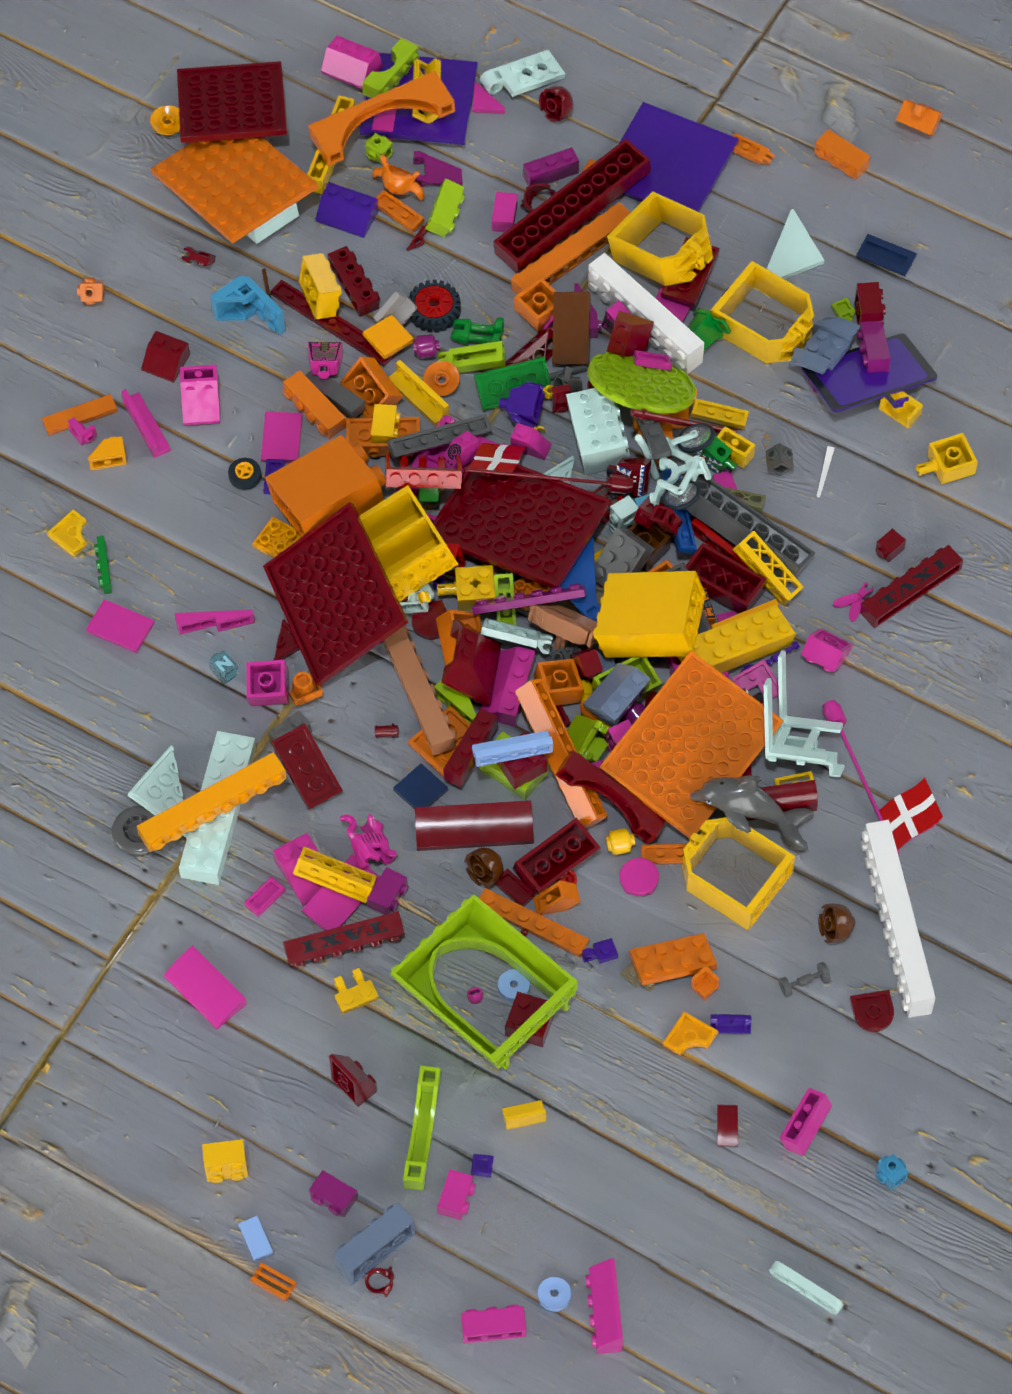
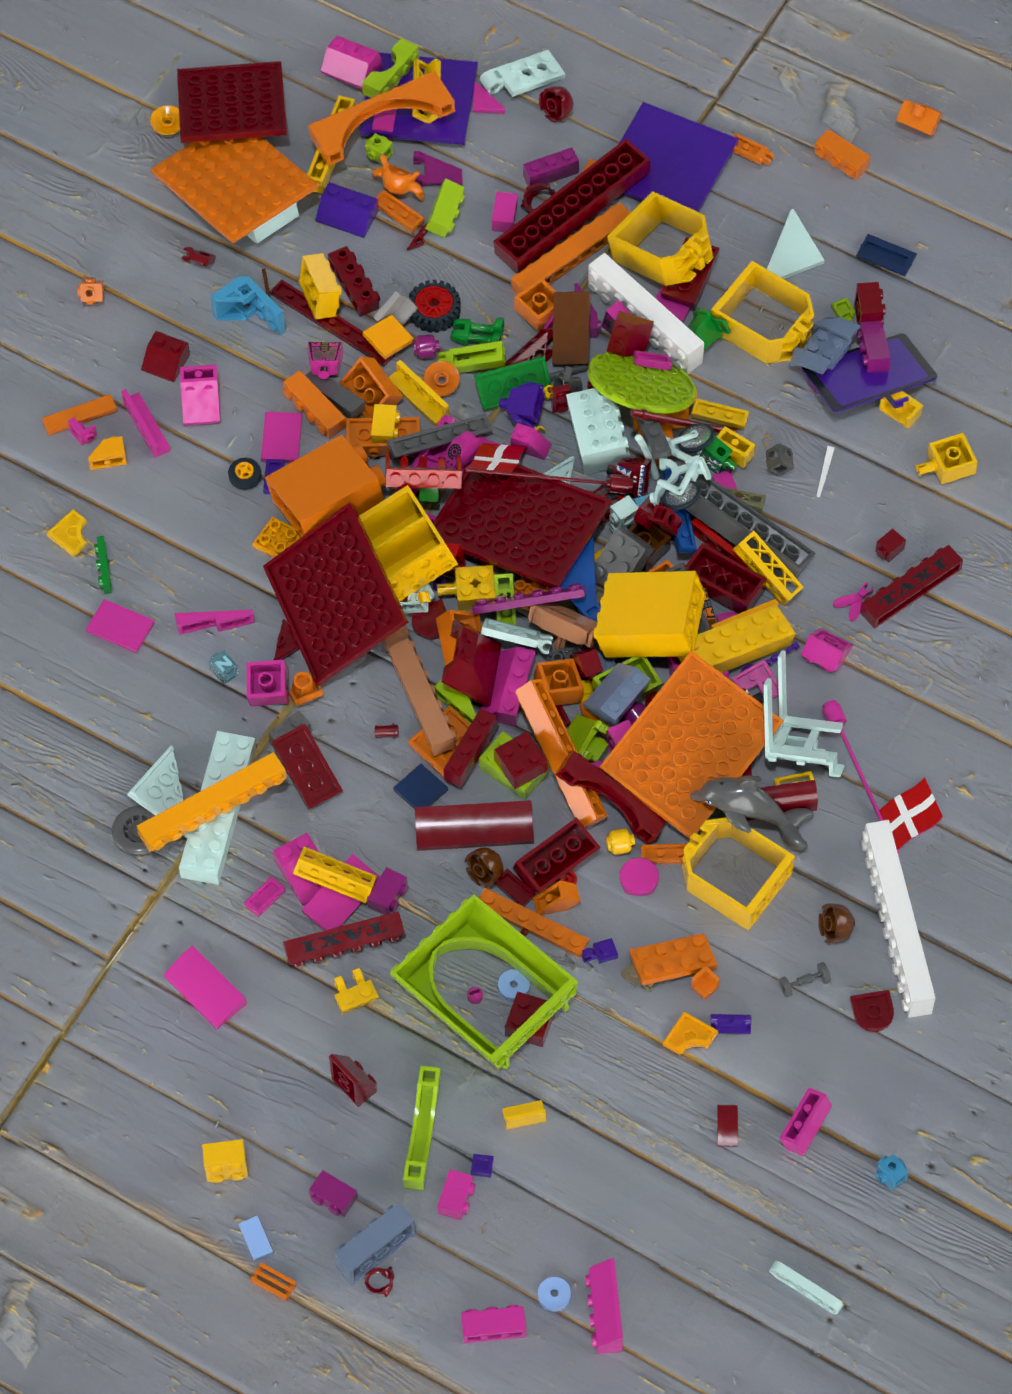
dark pink animal [340,814,397,869] -> none
light blue panel [472,731,553,767] -> none

